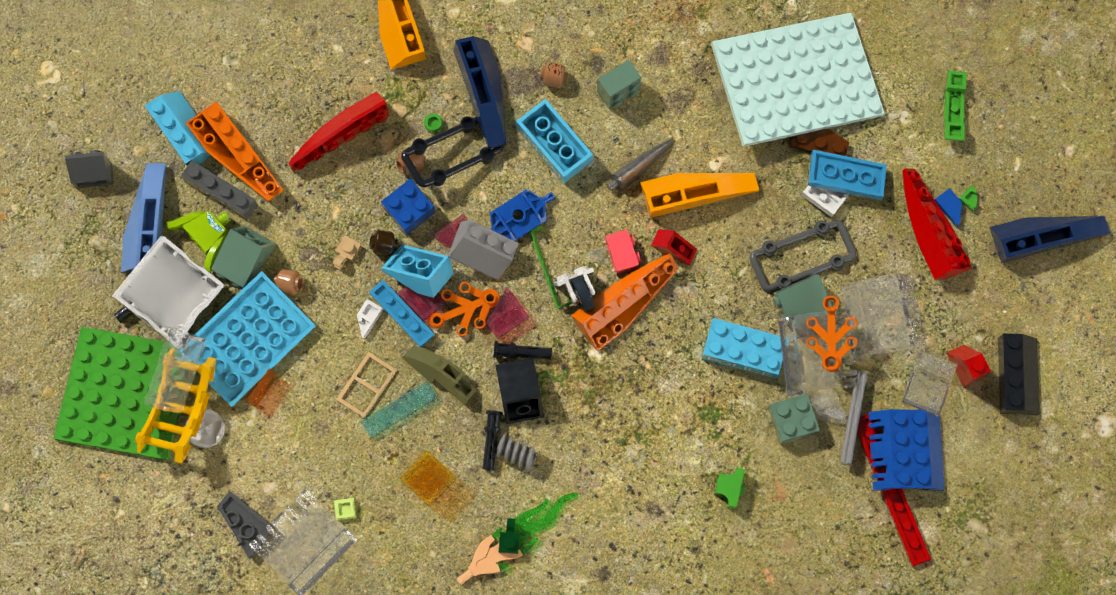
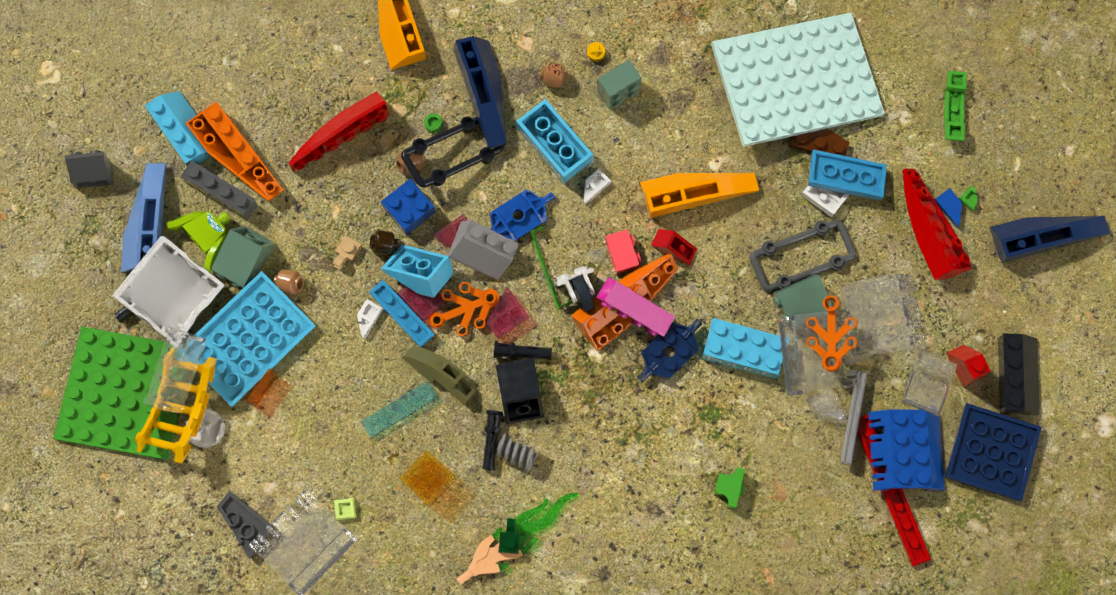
tan window [336,352,397,419] -> none
flat silver piece [607,138,674,191] -> none
sand green brick [768,393,820,445] -> none
none -> white tile [584,168,612,205]
none -> yellow tile [587,42,605,62]
none -> dark pink brick [597,277,675,337]
none -> dark blue plate [637,319,702,383]
none -> dark blue plate [944,403,1042,502]

